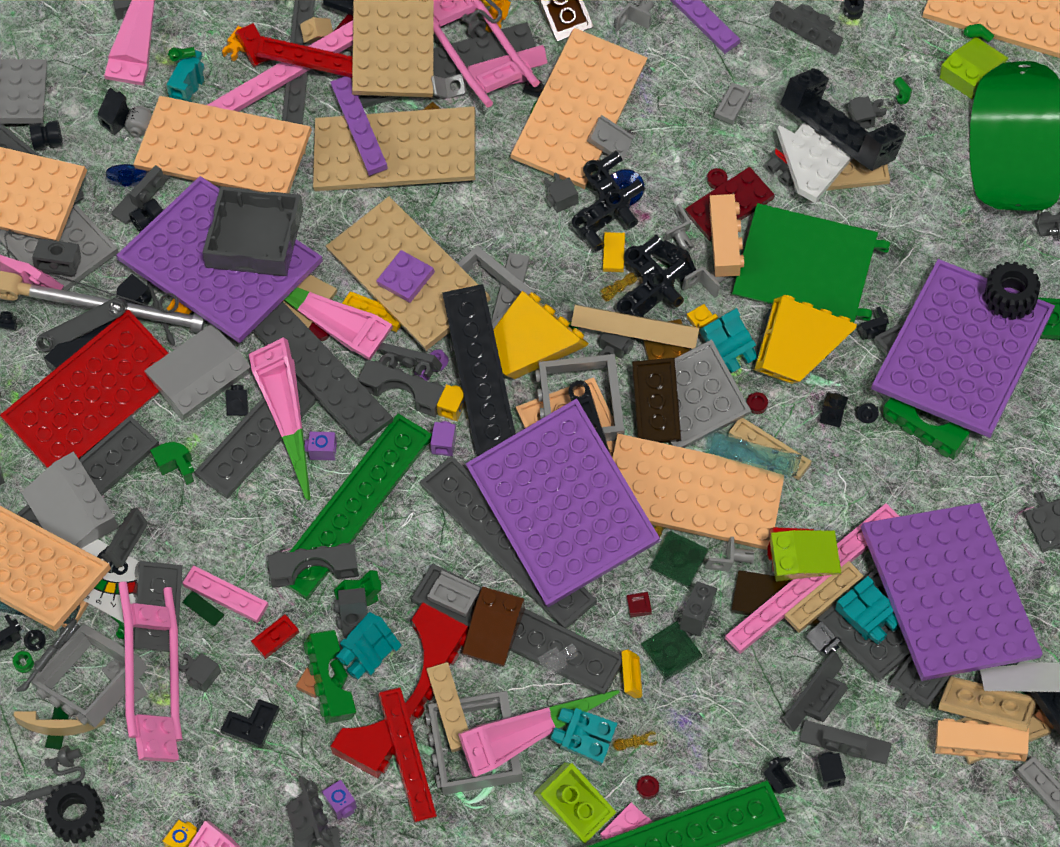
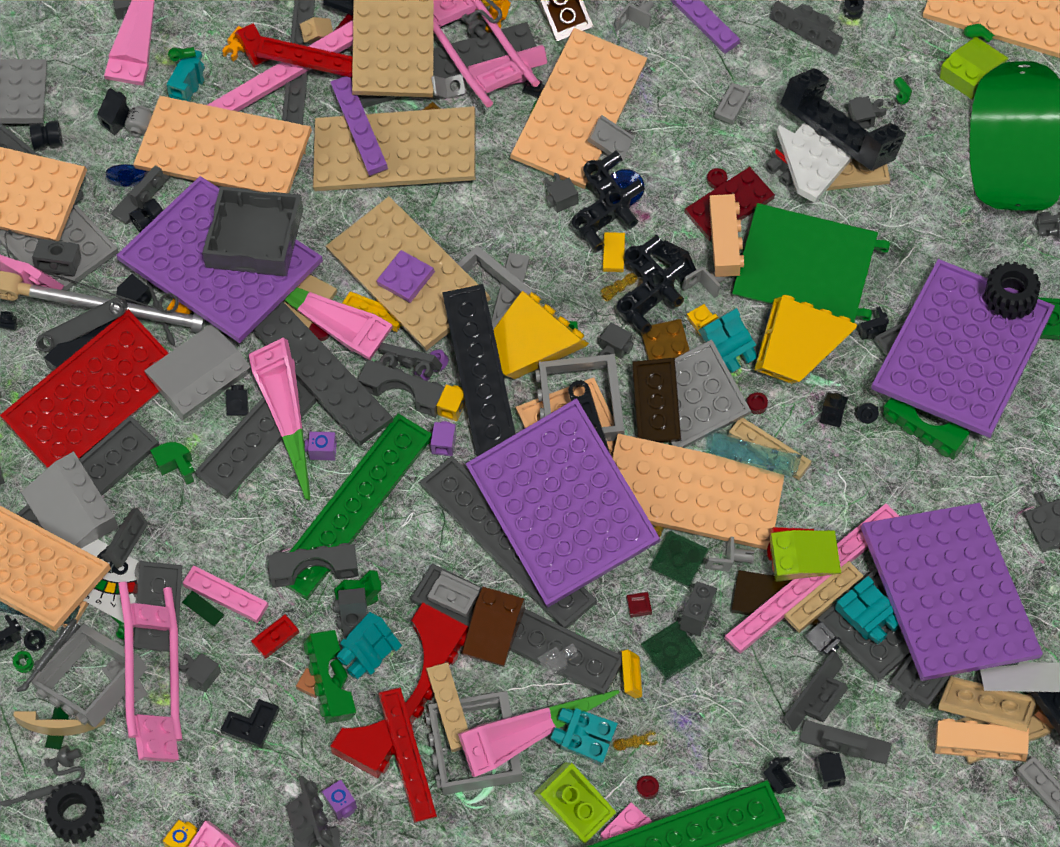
tan tile [571,304,699,349] -> none
light grey bracket [664,204,694,251] -> none

